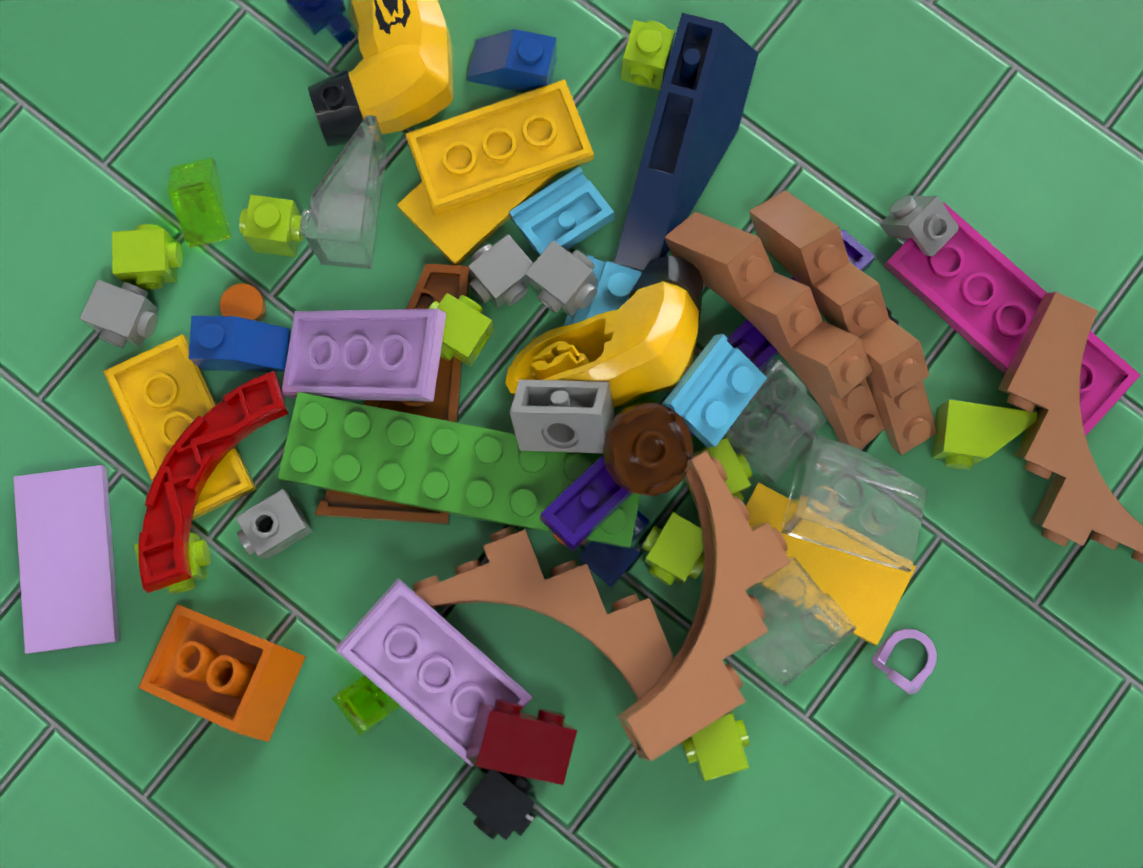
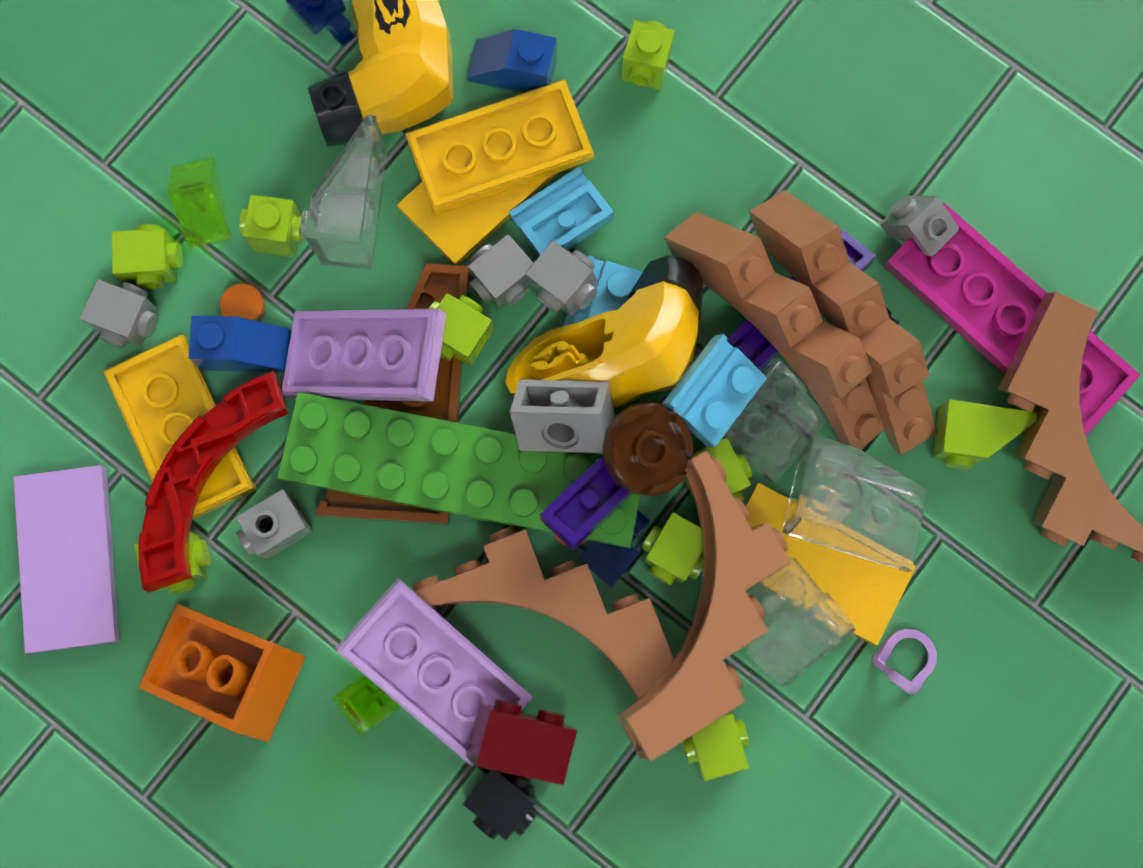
dark blue wedge [614,12,759,272] -> none

